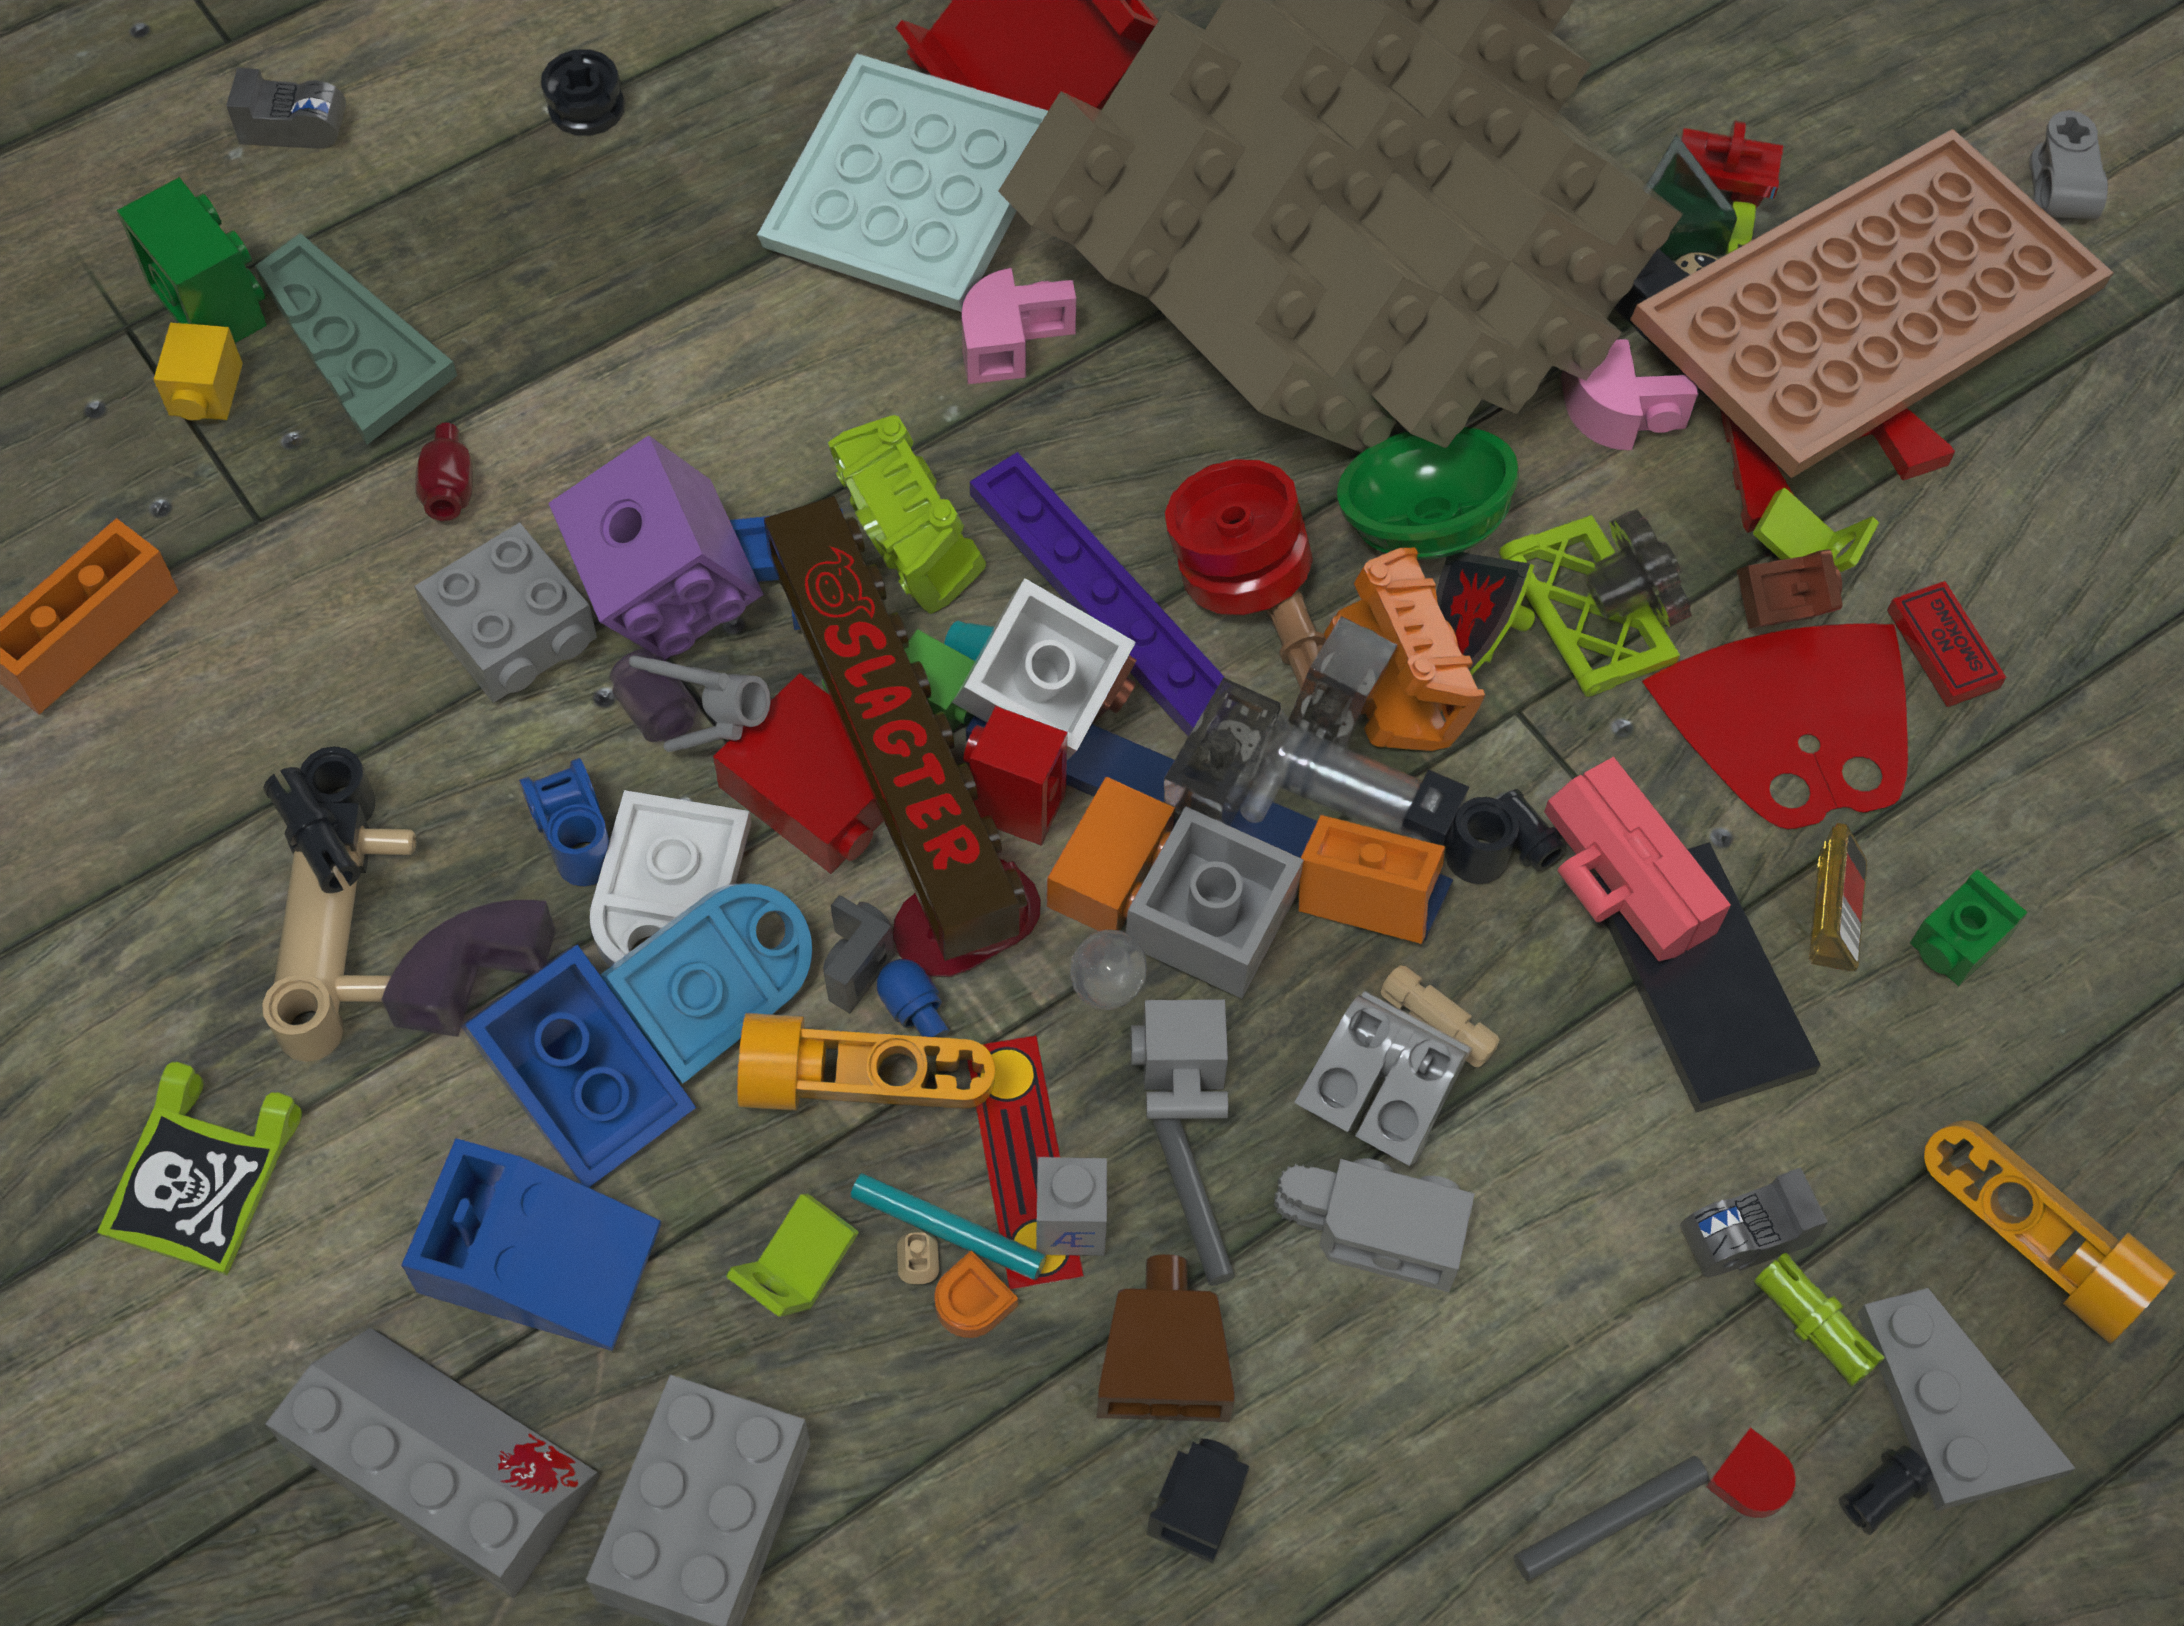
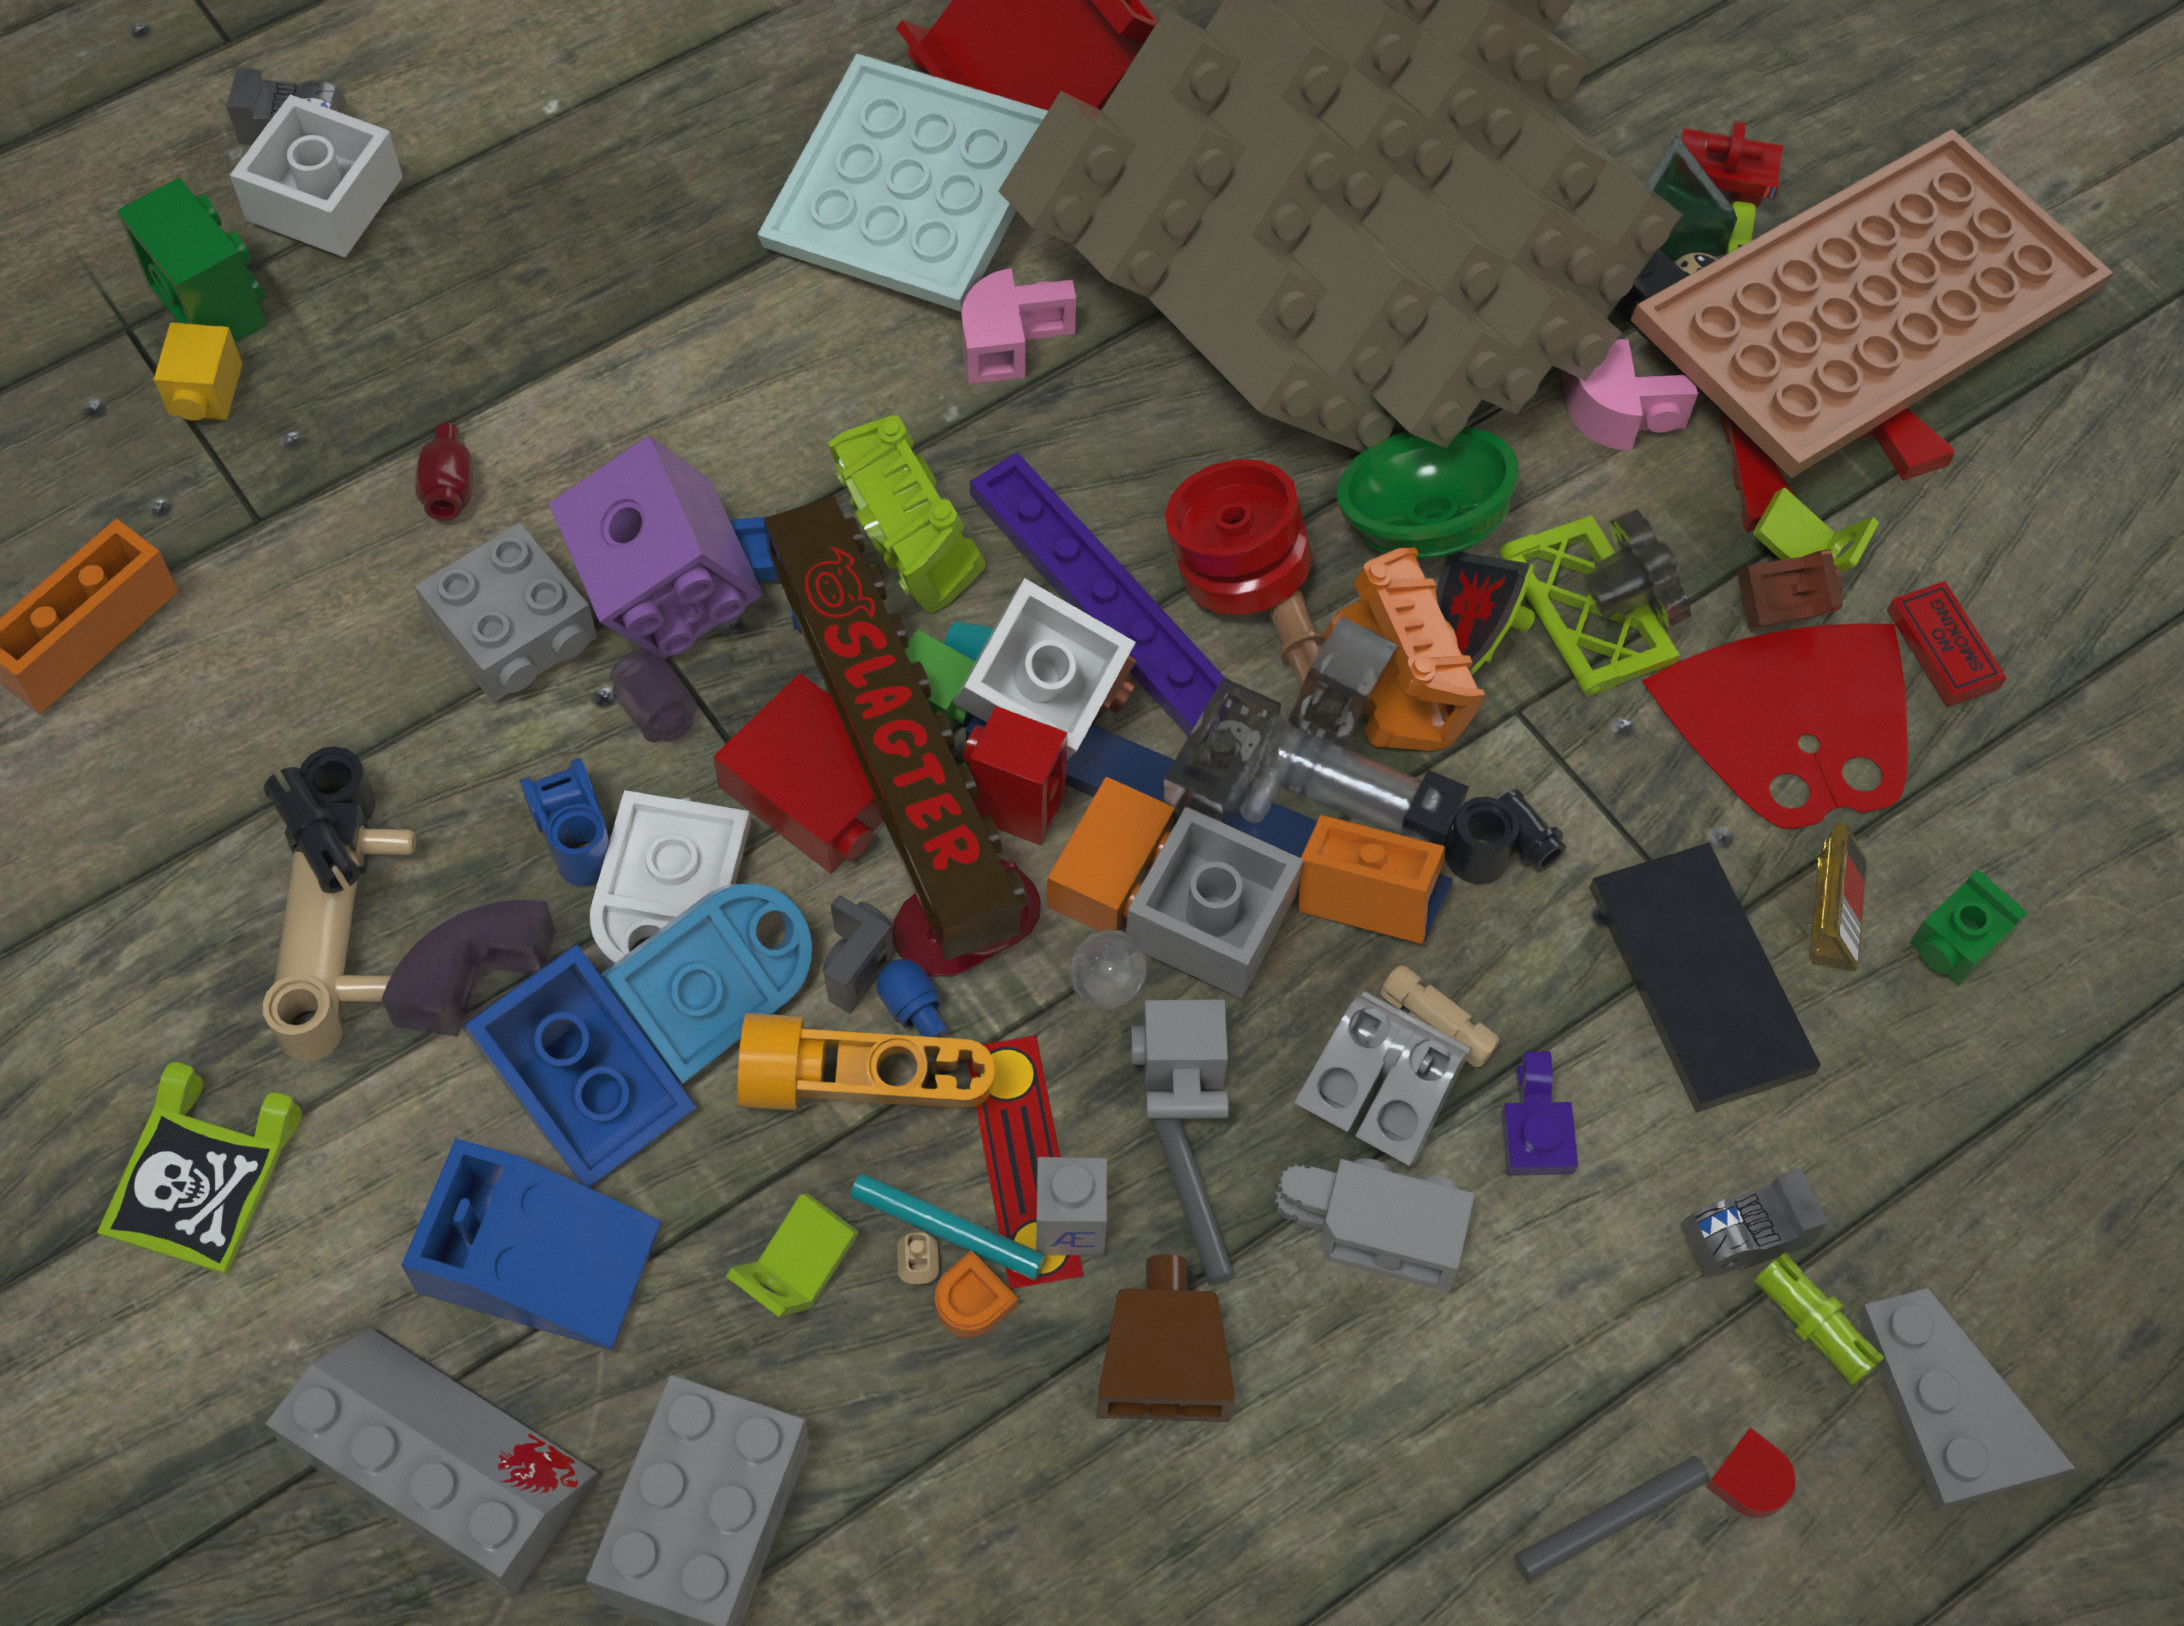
sand green wing [255,233,457,445] -> none
black wheel [541,49,625,136] -> none
light grey plant [629,655,771,752] -> none
black window [1147,1438,1250,1564] -> none
coral piece [1544,757,1731,961] -> none
black pin [1839,1445,1933,1535] -> none
light orange beam [1924,1120,2176,1344] -> none
light grey piece [2029,110,2108,220] -> none
none -> white brick [230,95,403,258]
none -> dark purple plate [1501,1051,1578,1176]

